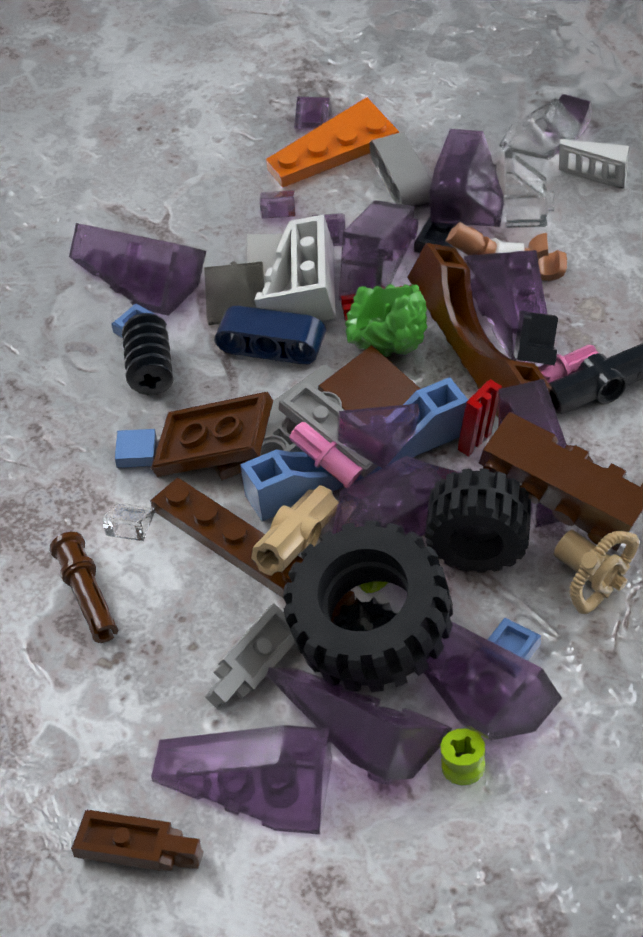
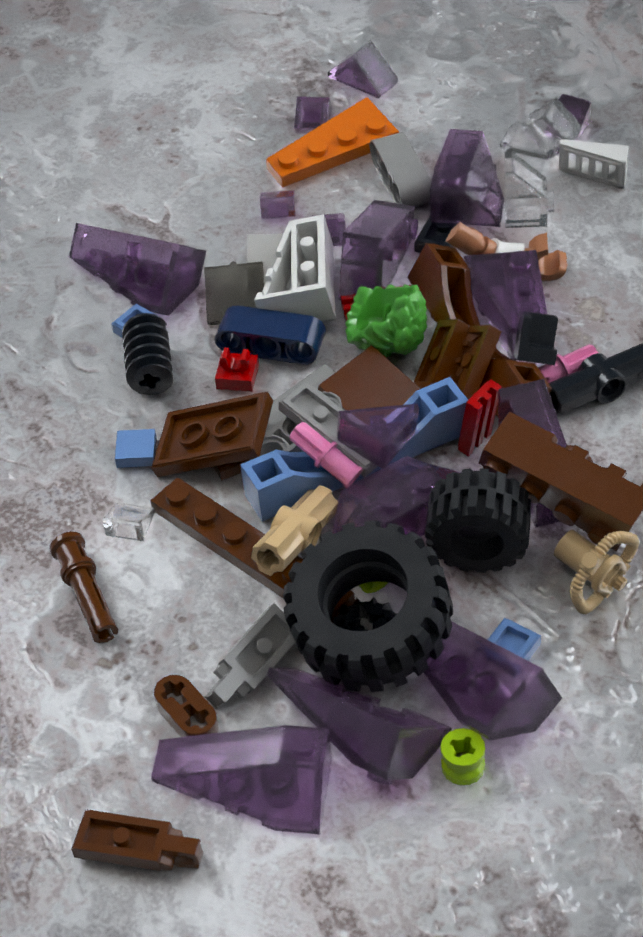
none -> reddish brown beam [154,675,219,747]
none -> red tile [215,348,259,392]
none -> slope [328,40,398,99]
none -> reddish brown slope [414,319,502,400]

